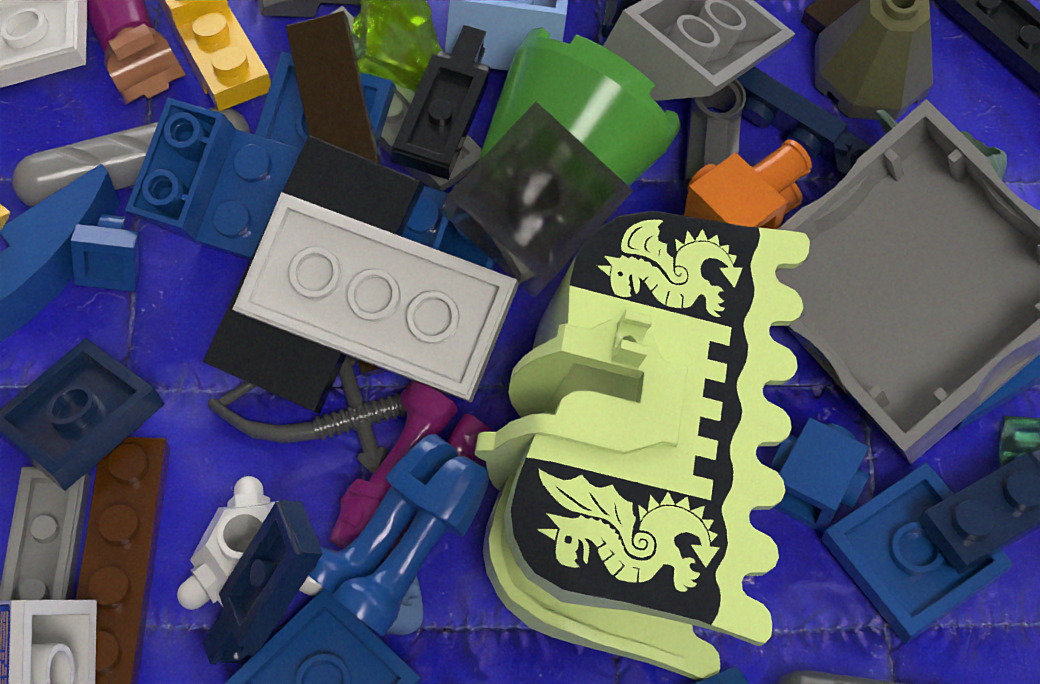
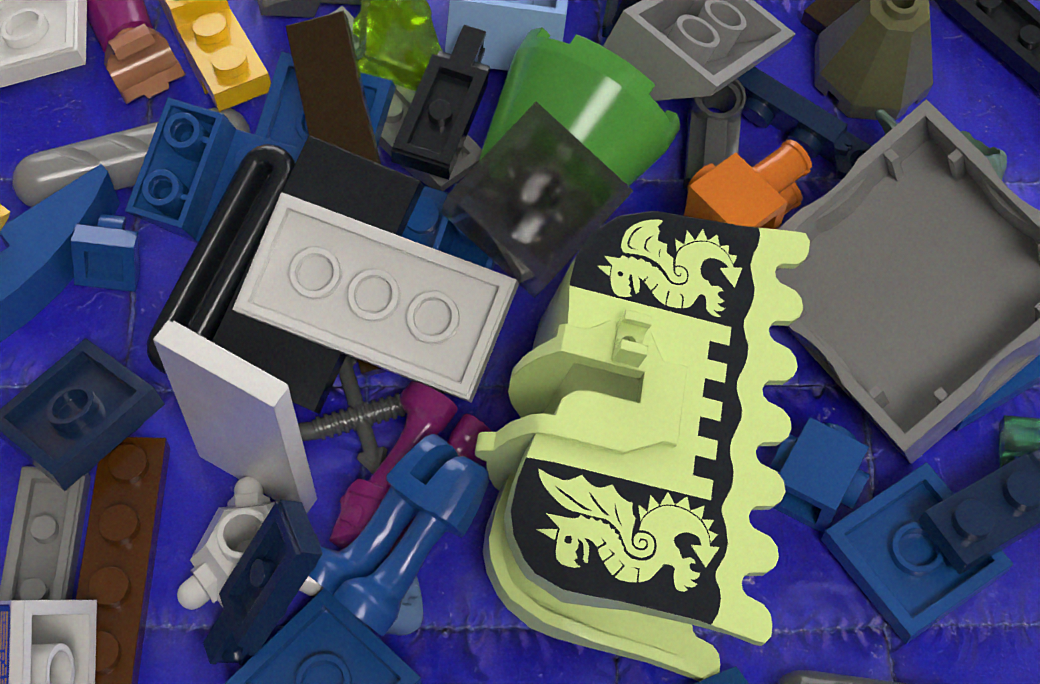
none -> black piece [147,144,296,374]
none -> white tile [153,320,317,514]

